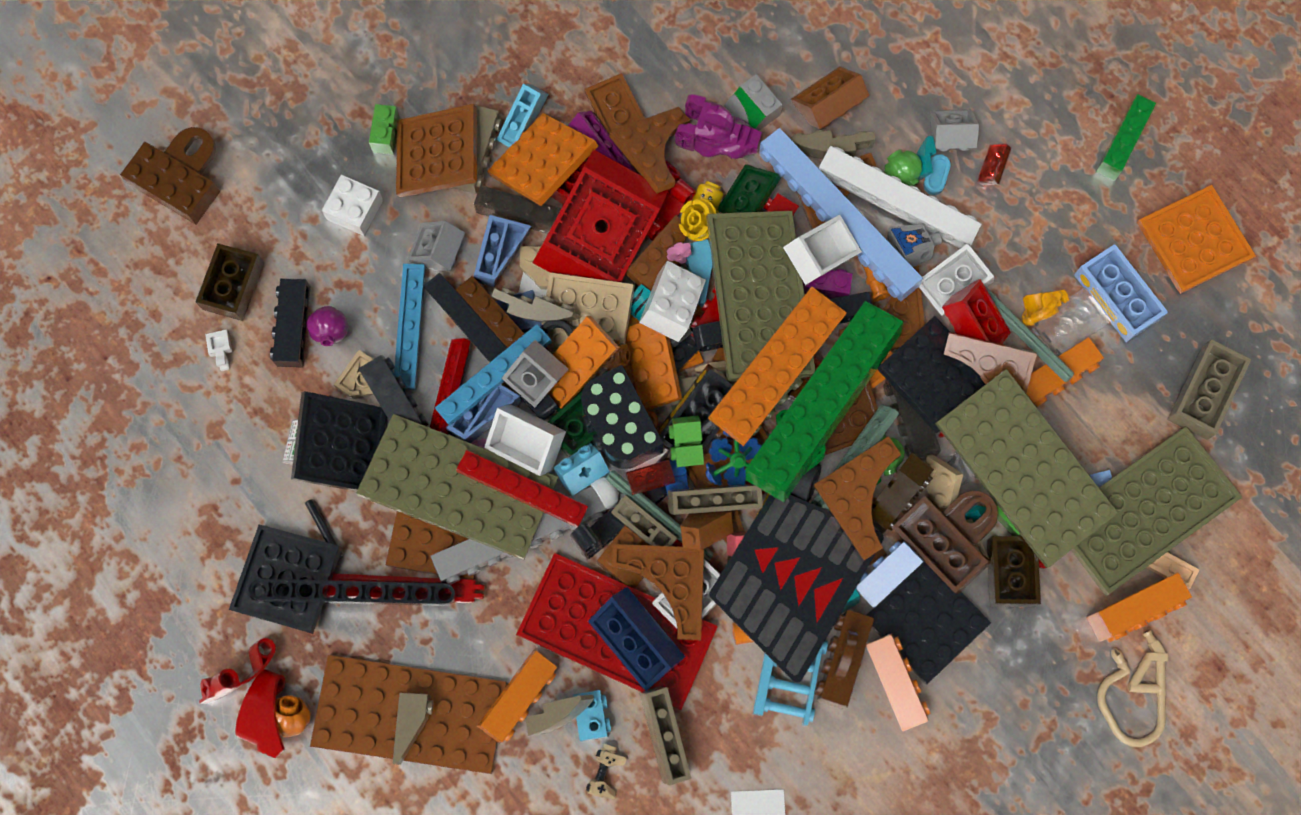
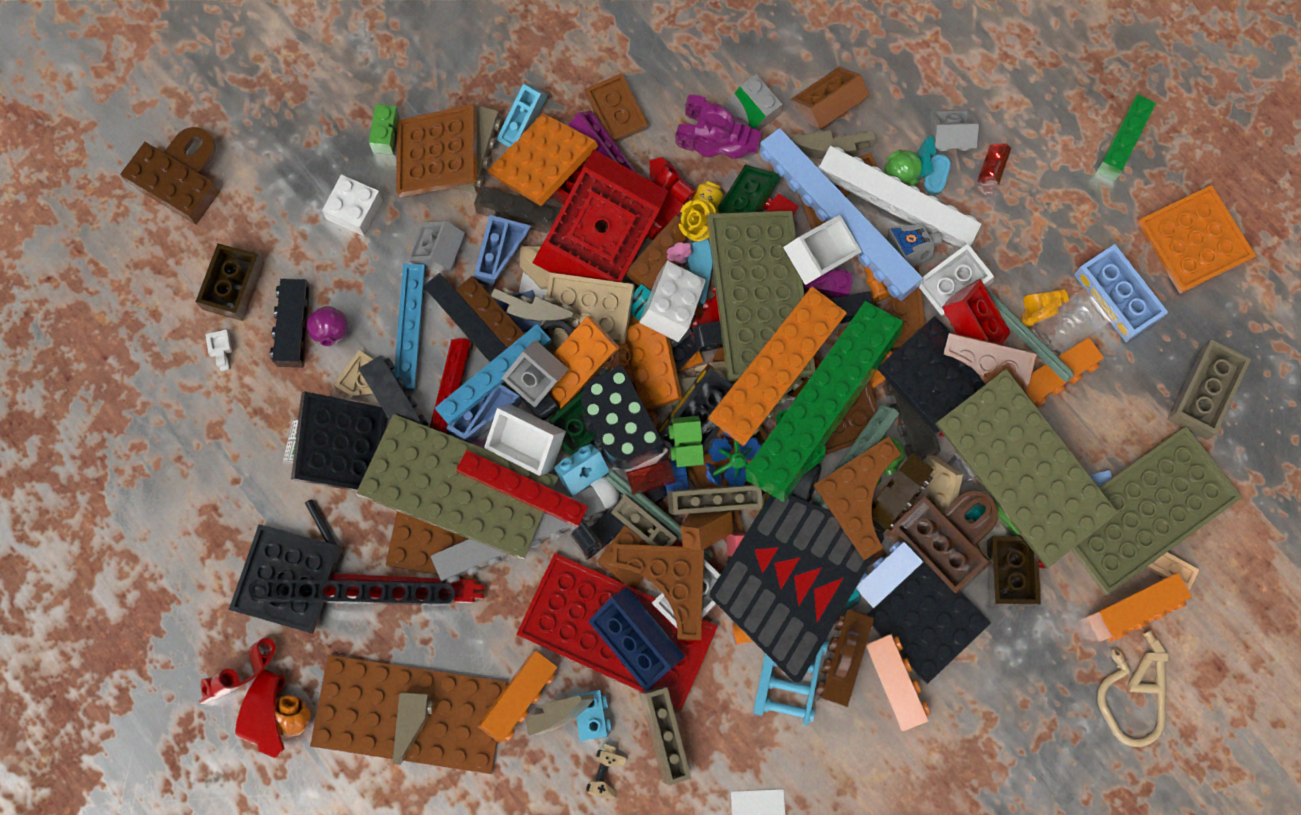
dark orange plate [610,107,690,193] -> none

